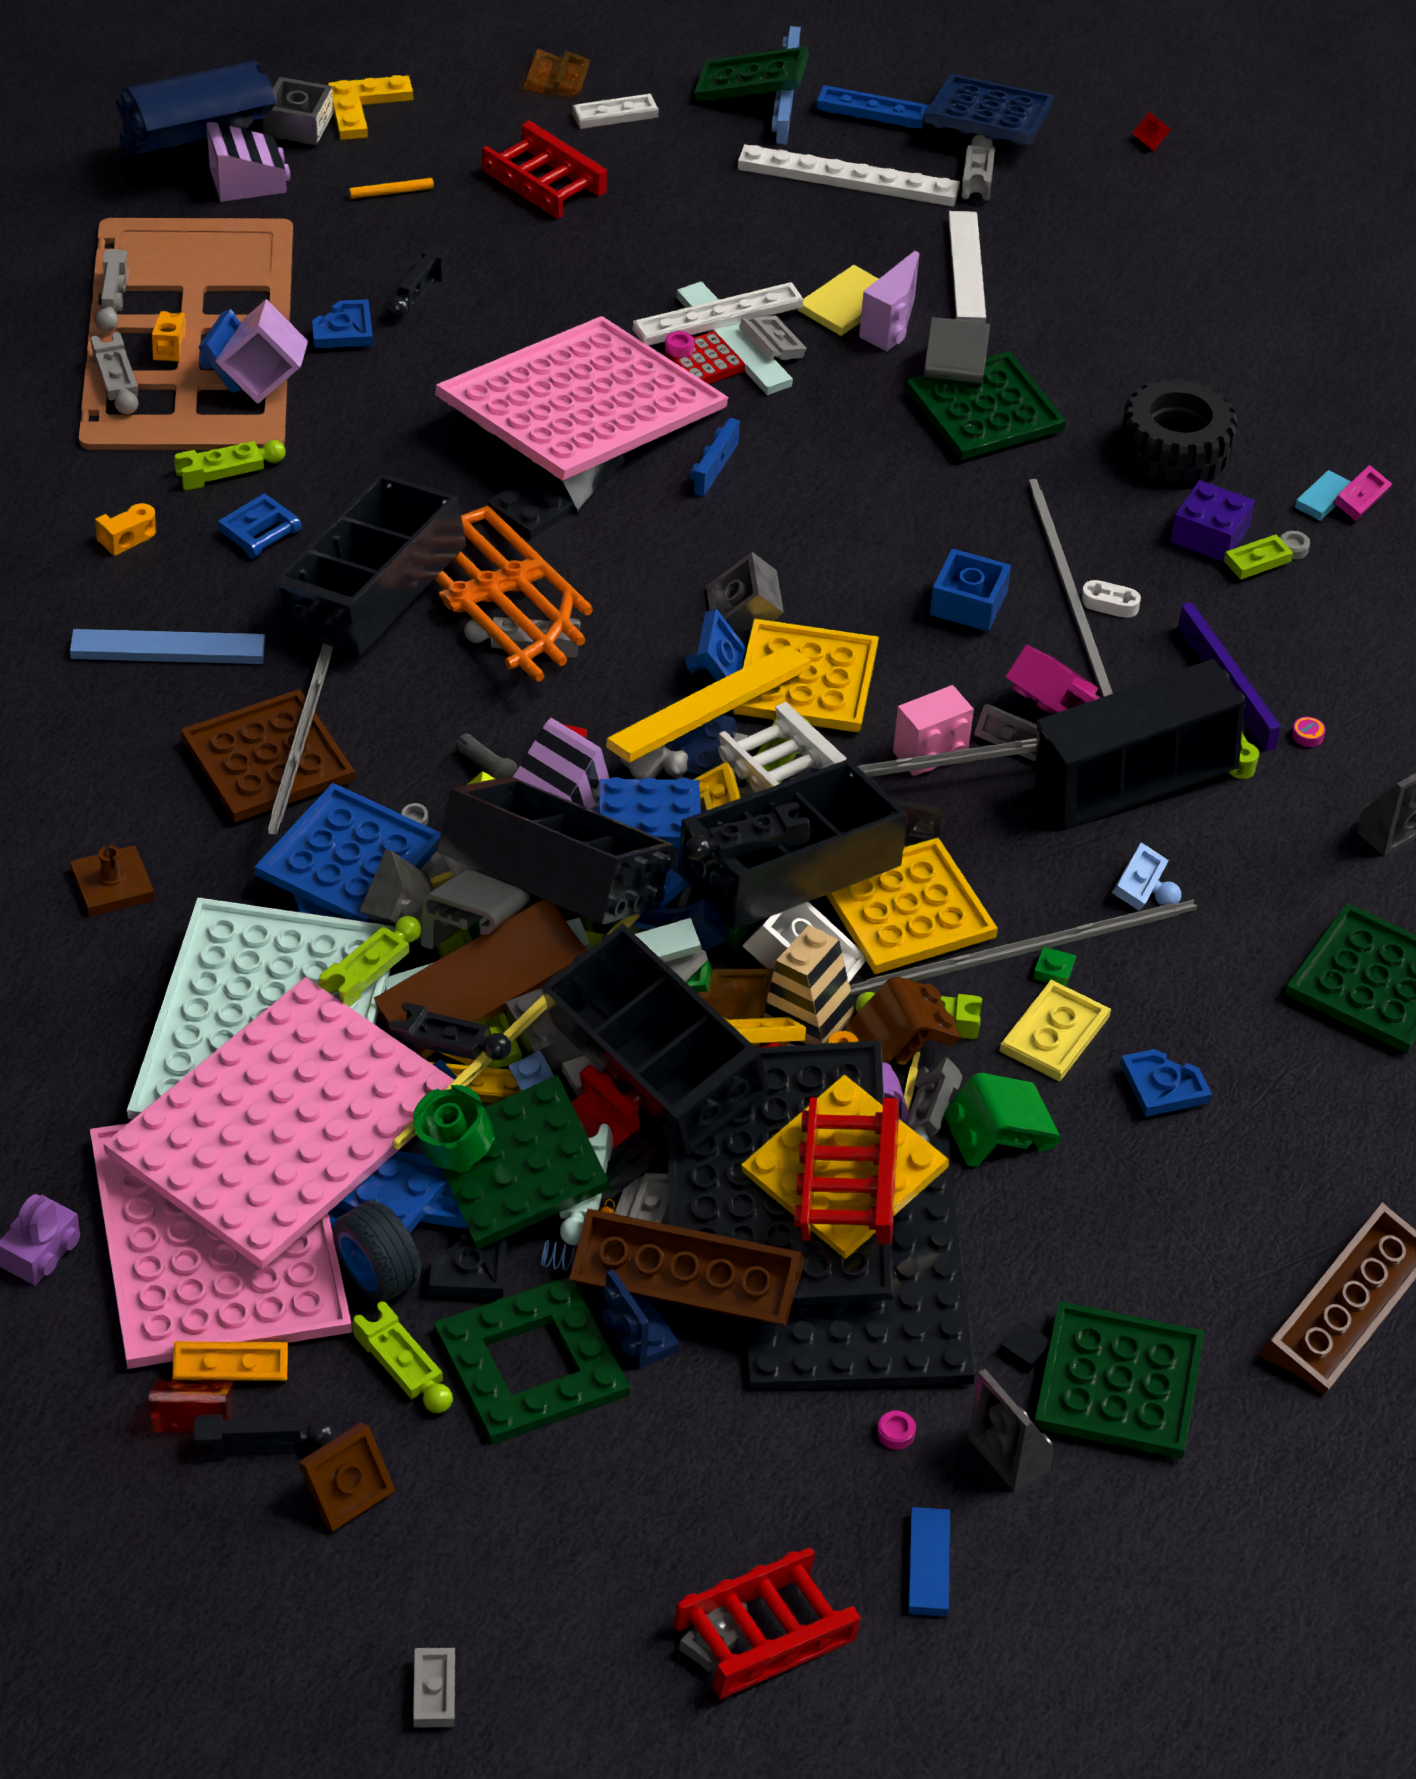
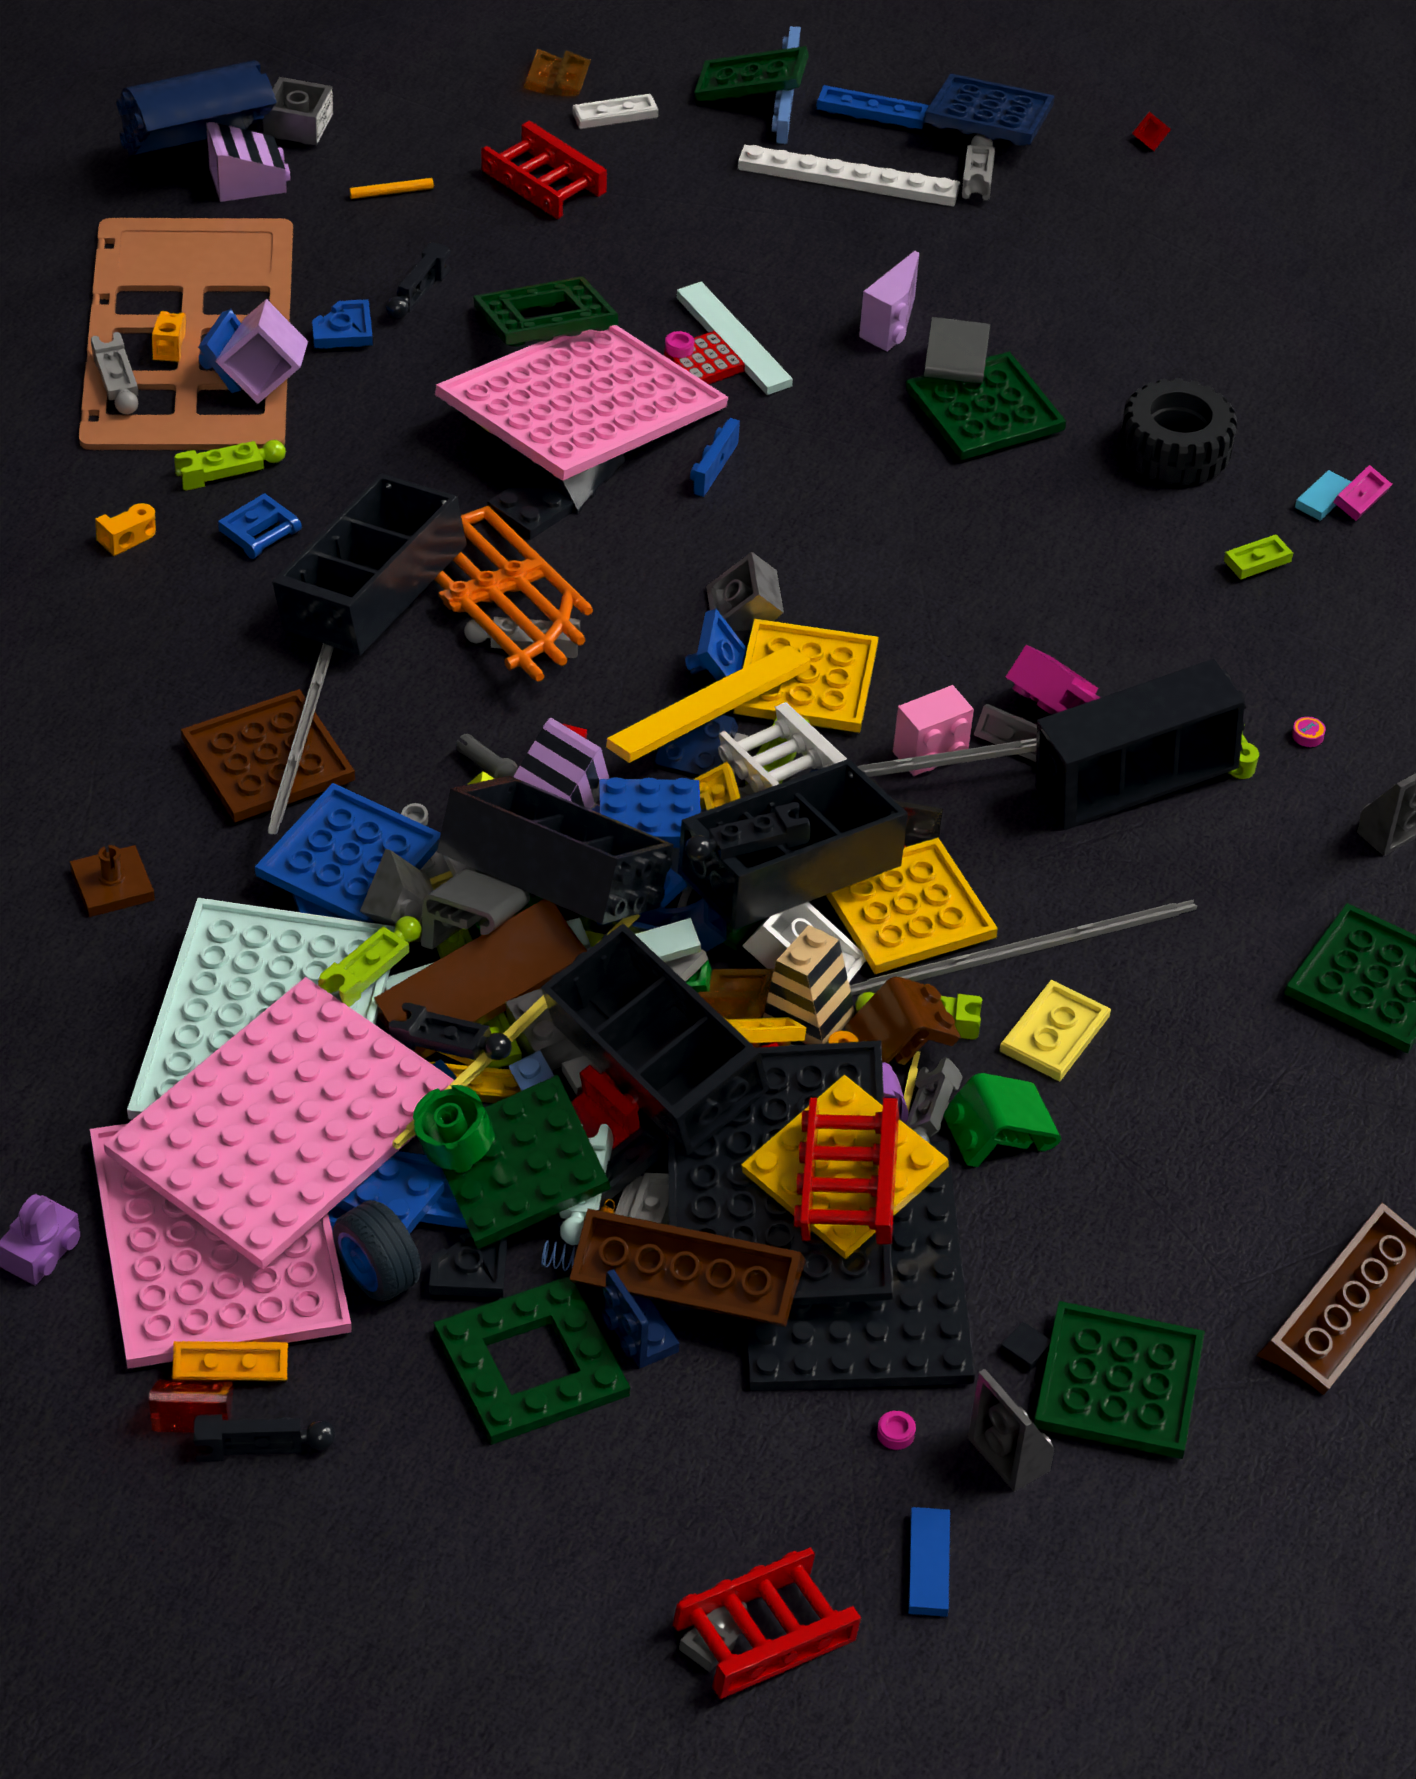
medium blue tile [70,629,265,664] -> none
light grey plate [95,249,129,332] -> none
reddish brown tile [298,1422,396,1531] -> none
yellow plate [328,75,413,140] -> none
lime plate [353,1302,453,1413] -> none
light grey plate [414,1648,455,1727] -> none
light grey animal [620,745,688,779] -> none
white tile [633,282,803,345] -> none
light grey plate [739,316,806,361] -> none
light yellow tile [798,265,878,336] -> none
blue brick [930,549,1011,632] -> none
white tile [948,211,986,323] -> none
light grey piece [1029,479,1113,697] -> none
green plate [1033,947,1076,987] -> none
white beam [1081,580,1141,618] -> none
light blue plate [1112,842,1181,911] -> none
blue plate [1120,1049,1212,1117] -> none
dark purple brick [1171,480,1255,562] -> none
dark purple tile [1178,602,1281,752] -> none
light grey tile [1280,531,1310,559] -> none
none -> dark green plate [473,276,619,347]

